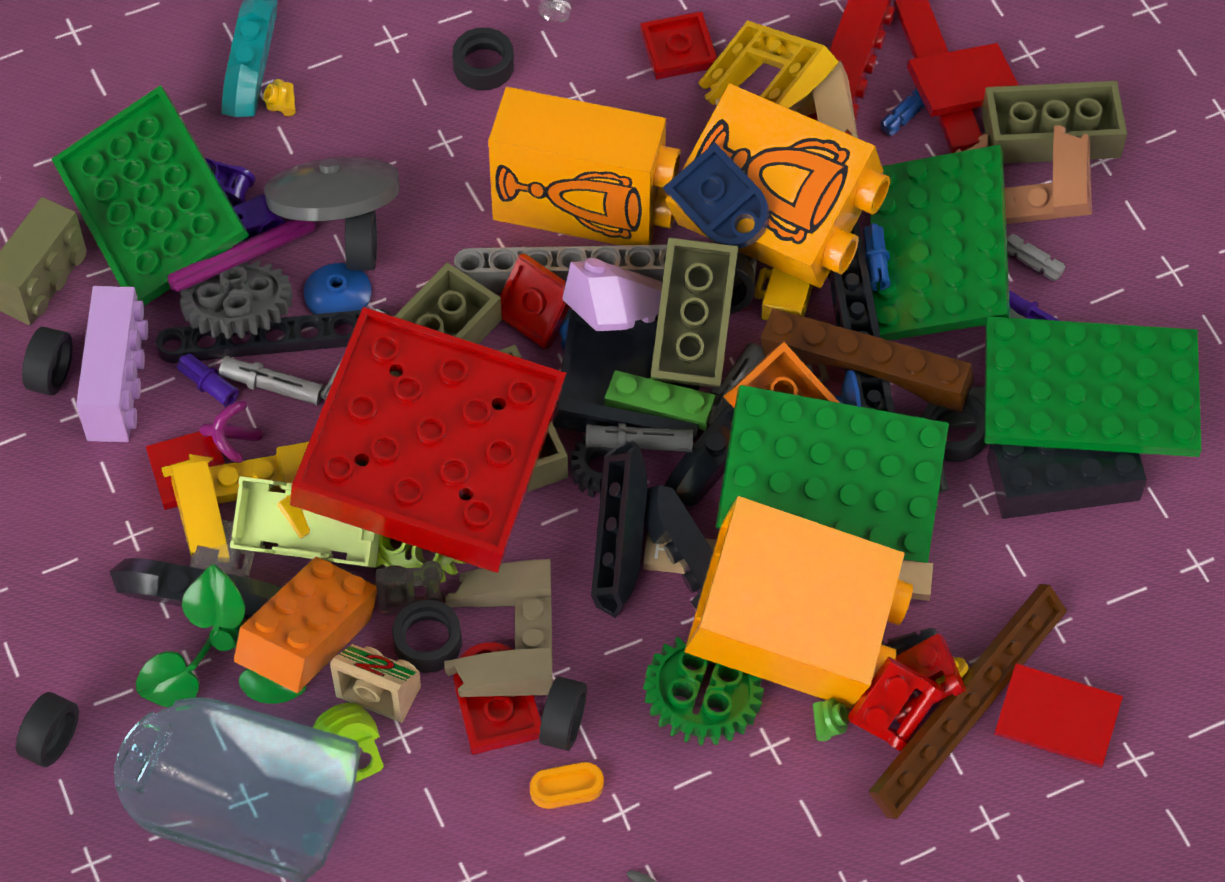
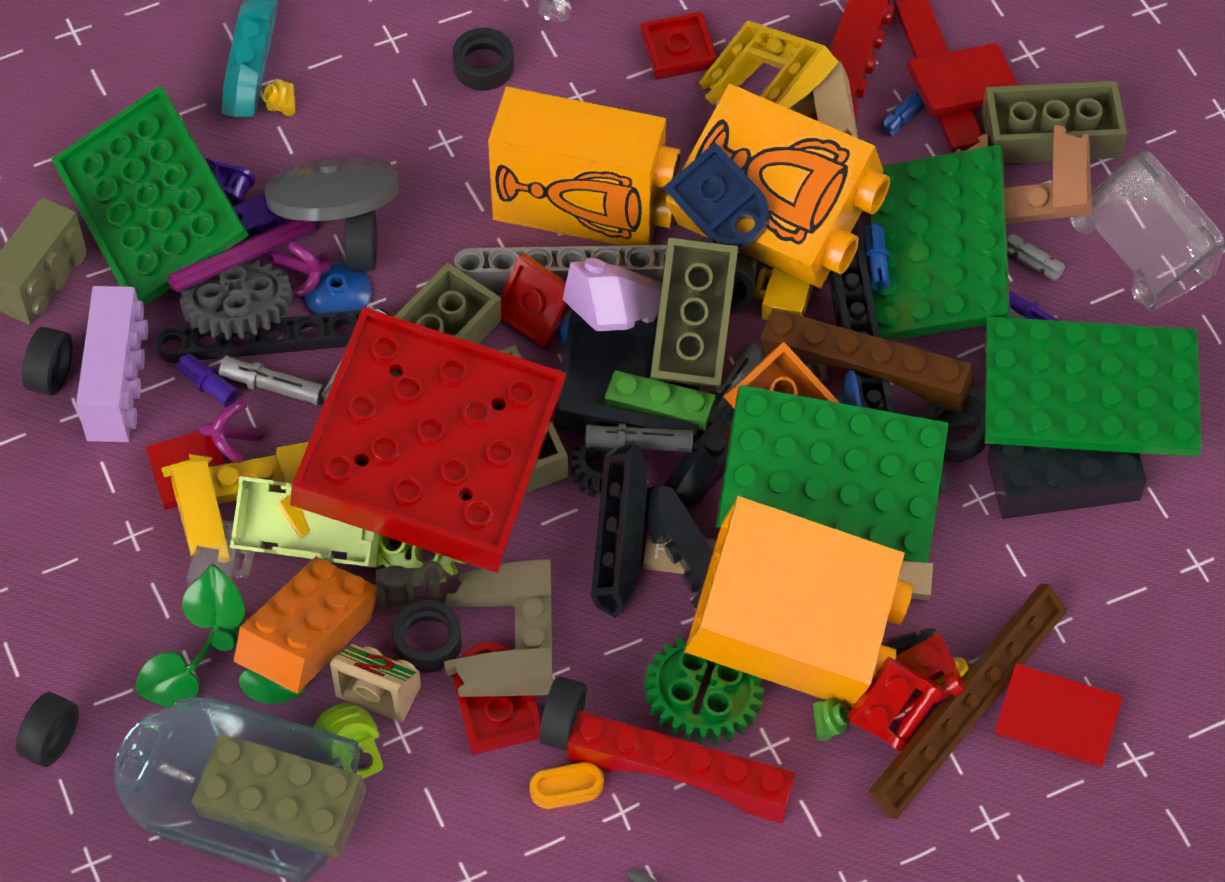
black brick [109,558,282,619] -> none
none -> olive brick [191,732,367,860]
none -> magenta piece [268,242,332,297]
none -> red arch [568,710,795,823]
none -> clear windscreen [1069,150,1225,313]

